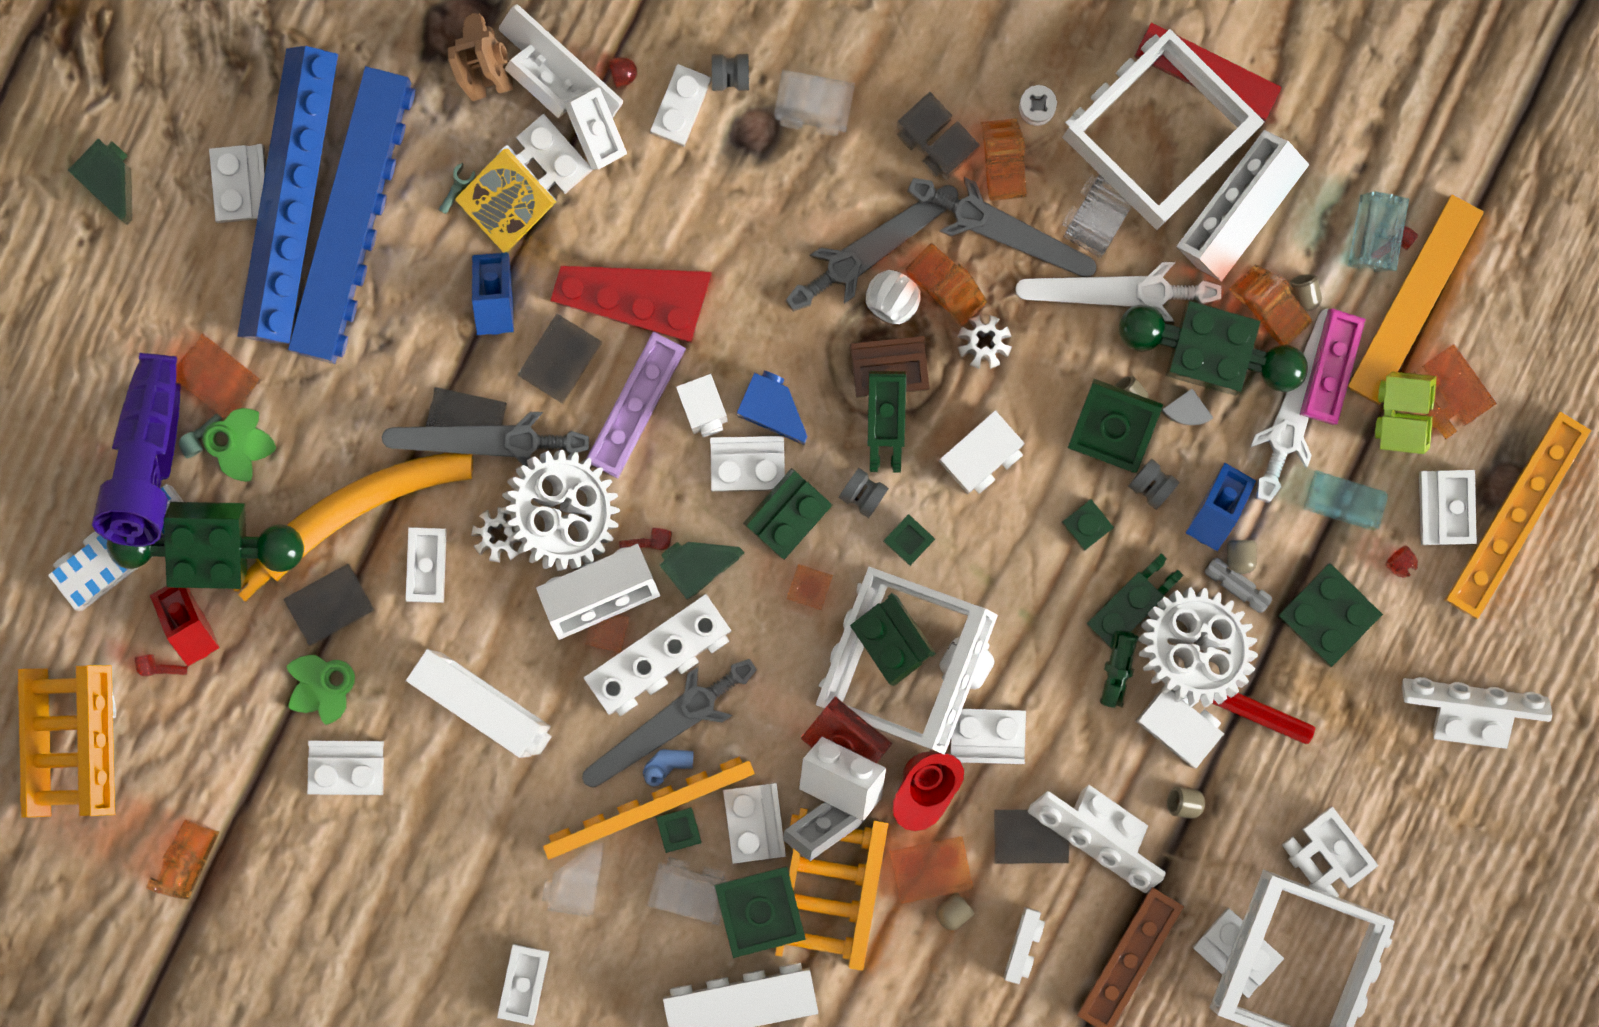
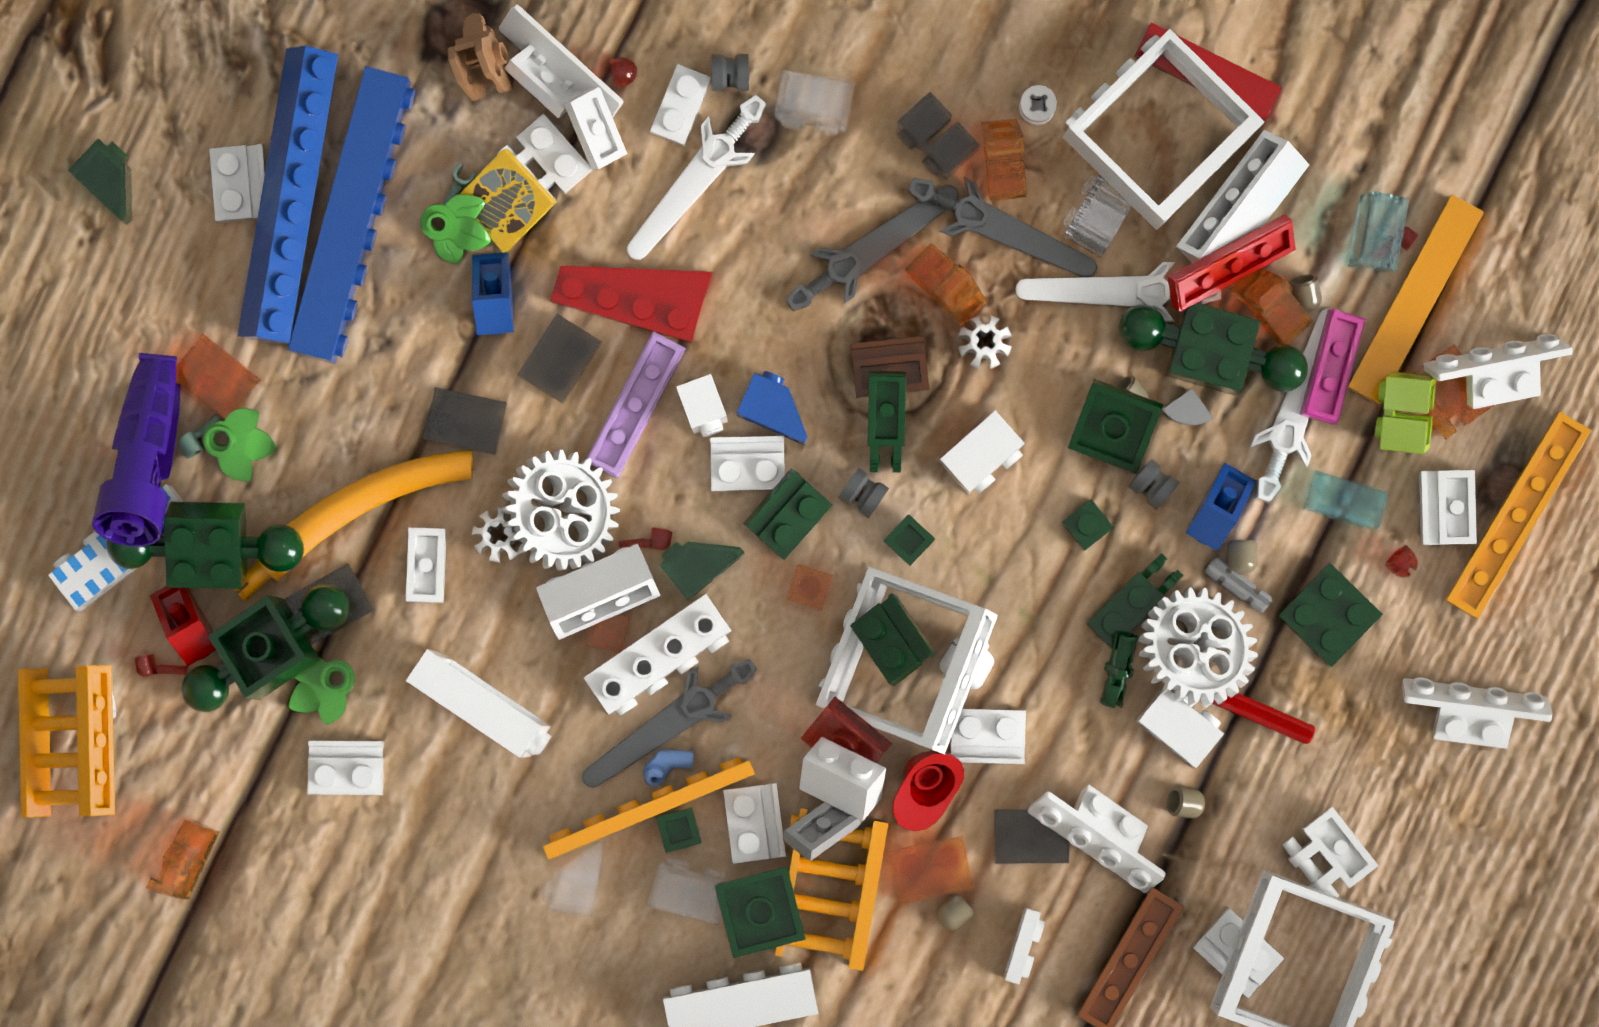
dark grey sword [382,412,589,468] -> none
white plate [497,944,550,1025] -> none
white piece [866,270,921,324] -> none
none -> dark green brick [181,584,349,712]
none -> bright green plate [420,194,491,264]
none -> white sword [627,95,766,260]
none -> red tile [1167,215,1296,312]
none -> white bracket [1423,334,1572,409]

